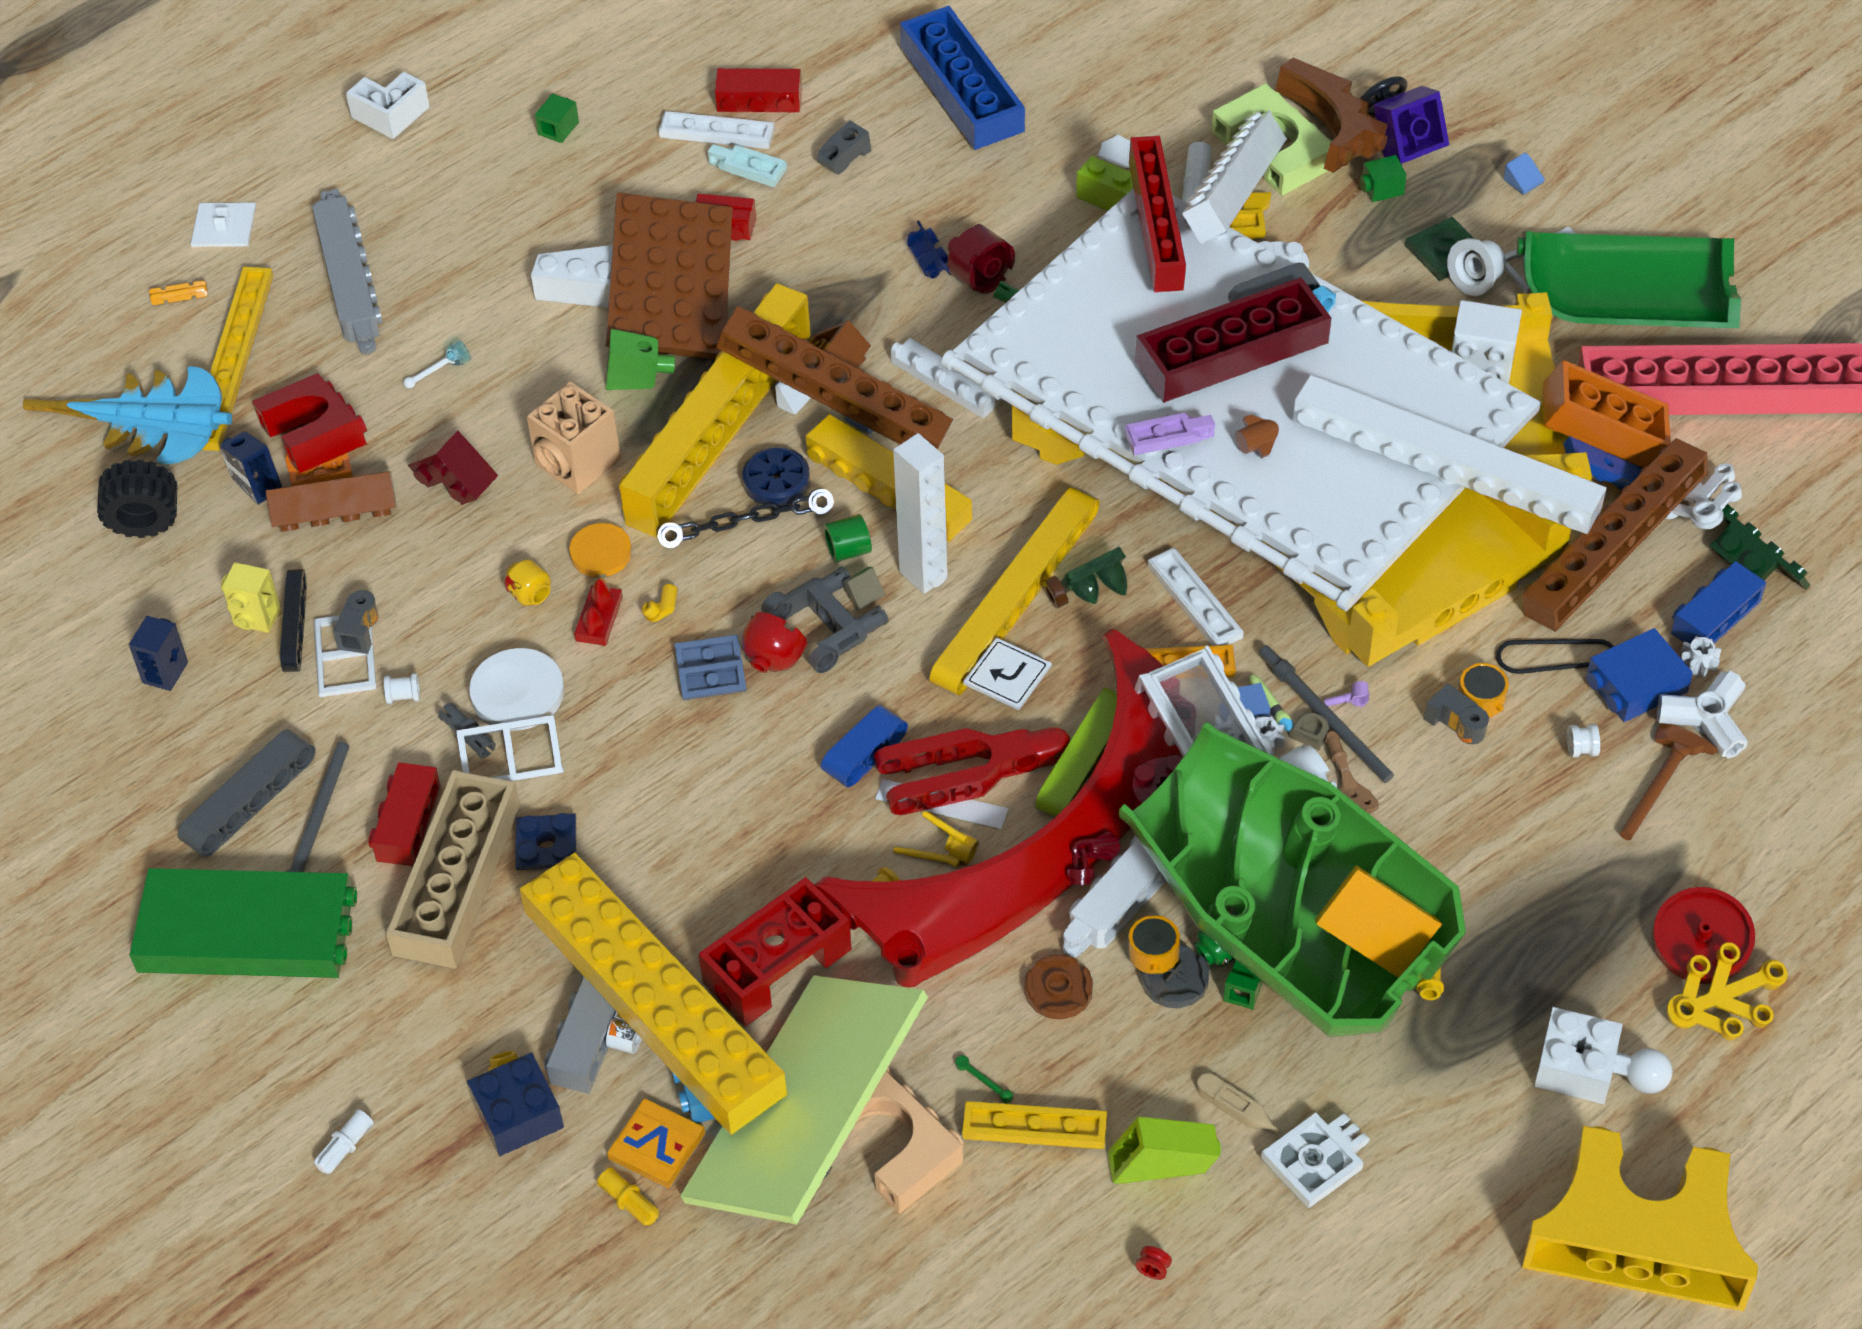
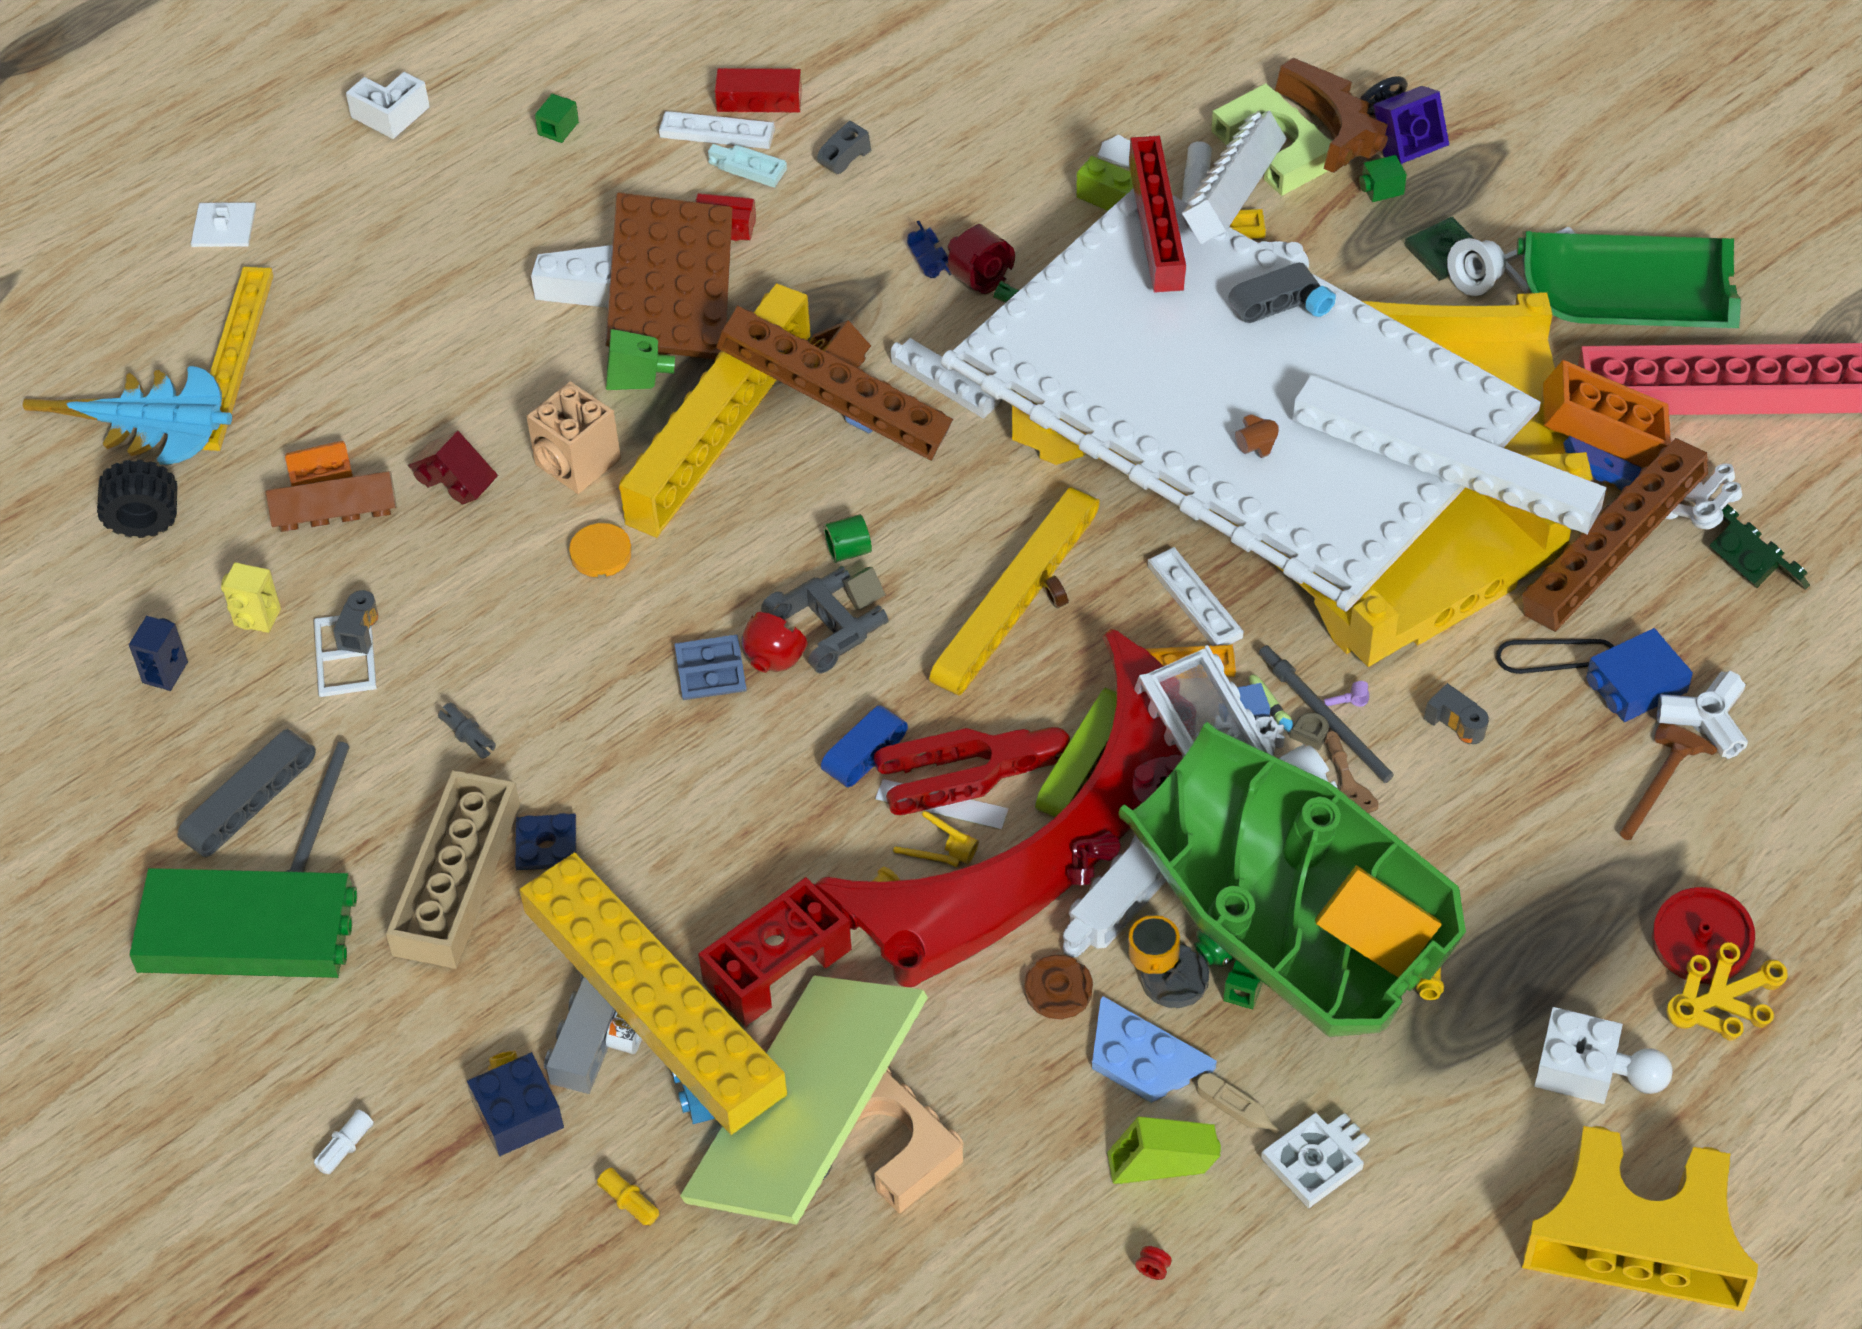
light orange axle [149,280,208,306] -> none
dark blue torso [220,431,283,505] -> none
red arch [252,373,367,474] -> none
black beam [280,569,307,672] -> none
light grey hinge [312,189,383,355] -> none
red brick [369,762,441,867] -> none
white bush [384,673,420,705] -> none
hinge [403,339,471,389] -> none
white window [456,715,564,781] -> none
white piece [469,648,564,731] -> none
yellow head [504,559,551,606] -> none
red tile [574,578,623,646] -> none
light orange tile [607,1098,705,1189] -> none
yellow arm [641,584,678,622] -> none
black piece [657,488,833,548] -> none
dark blue wheel [742,447,810,506] -> none
white slope [775,381,810,414] -> none
yellow brick [806,414,972,542] -> none
white brick [893,433,948,594] -> none
blue brick [900,6,1025,150] -> none
green hinge [955,1055,1013,1103] -> none
yellow plate [962,1101,1107,1149] -> none
white piece [963,637,1052,710] -> none
clear green tile [1061,546,1127,604] -> none
lavender hinge [1125,412,1215,455] -> none
dark red brick [1135,277,1332,403] -> none
yellow tile [1243,192,1271,211] -> none
white piece [1452,300,1522,384] -> none
piece [1458,663,1509,718] -> none
medium blue slope [1504,152,1545,195] -> none
white wheel [1567,724,1600,758] -> none
blue brick [1671,561,1766,644] -> none
white gear [1681,636,1722,677] -> none
none -> light blue wing [1092,996,1217,1103]

